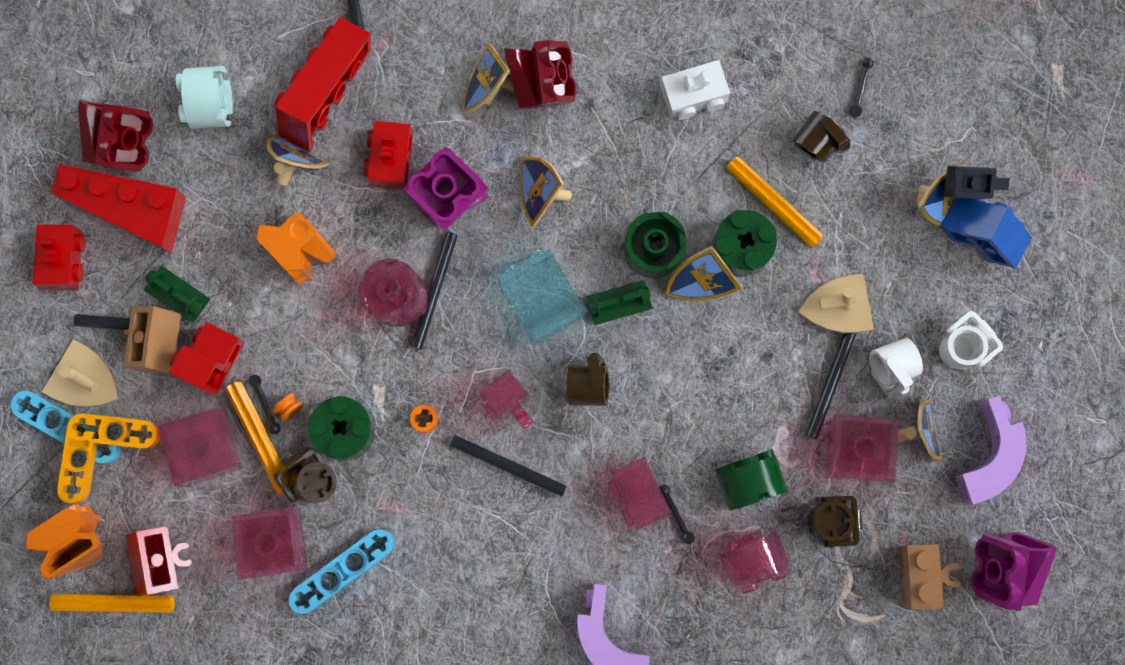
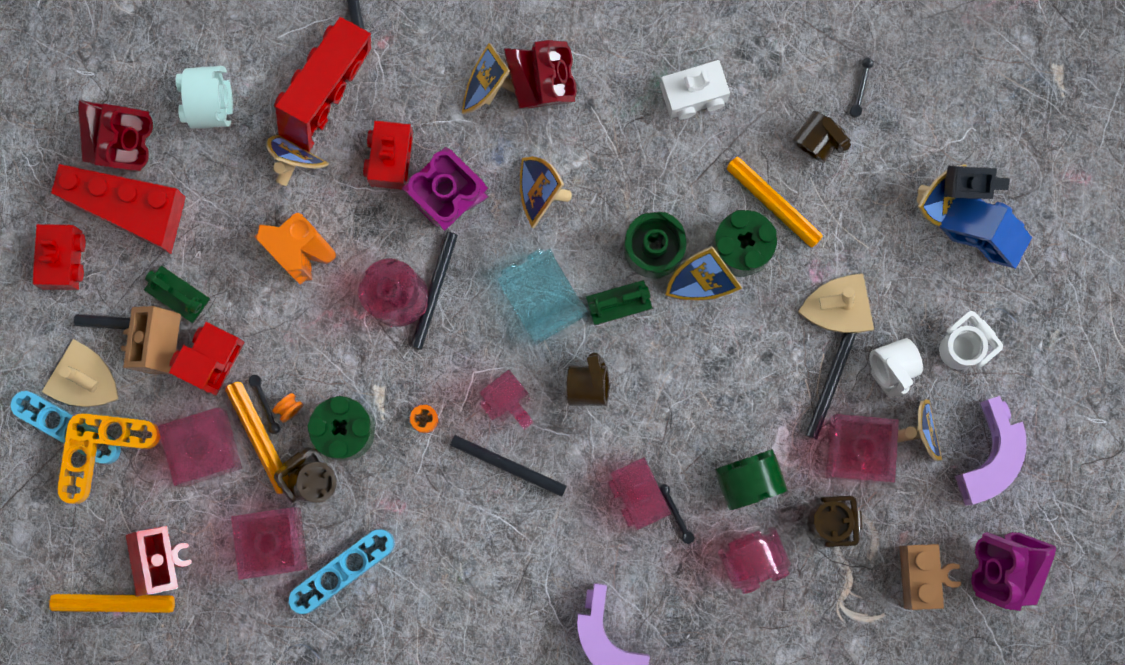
orange piece [25,504,104,579] -> none

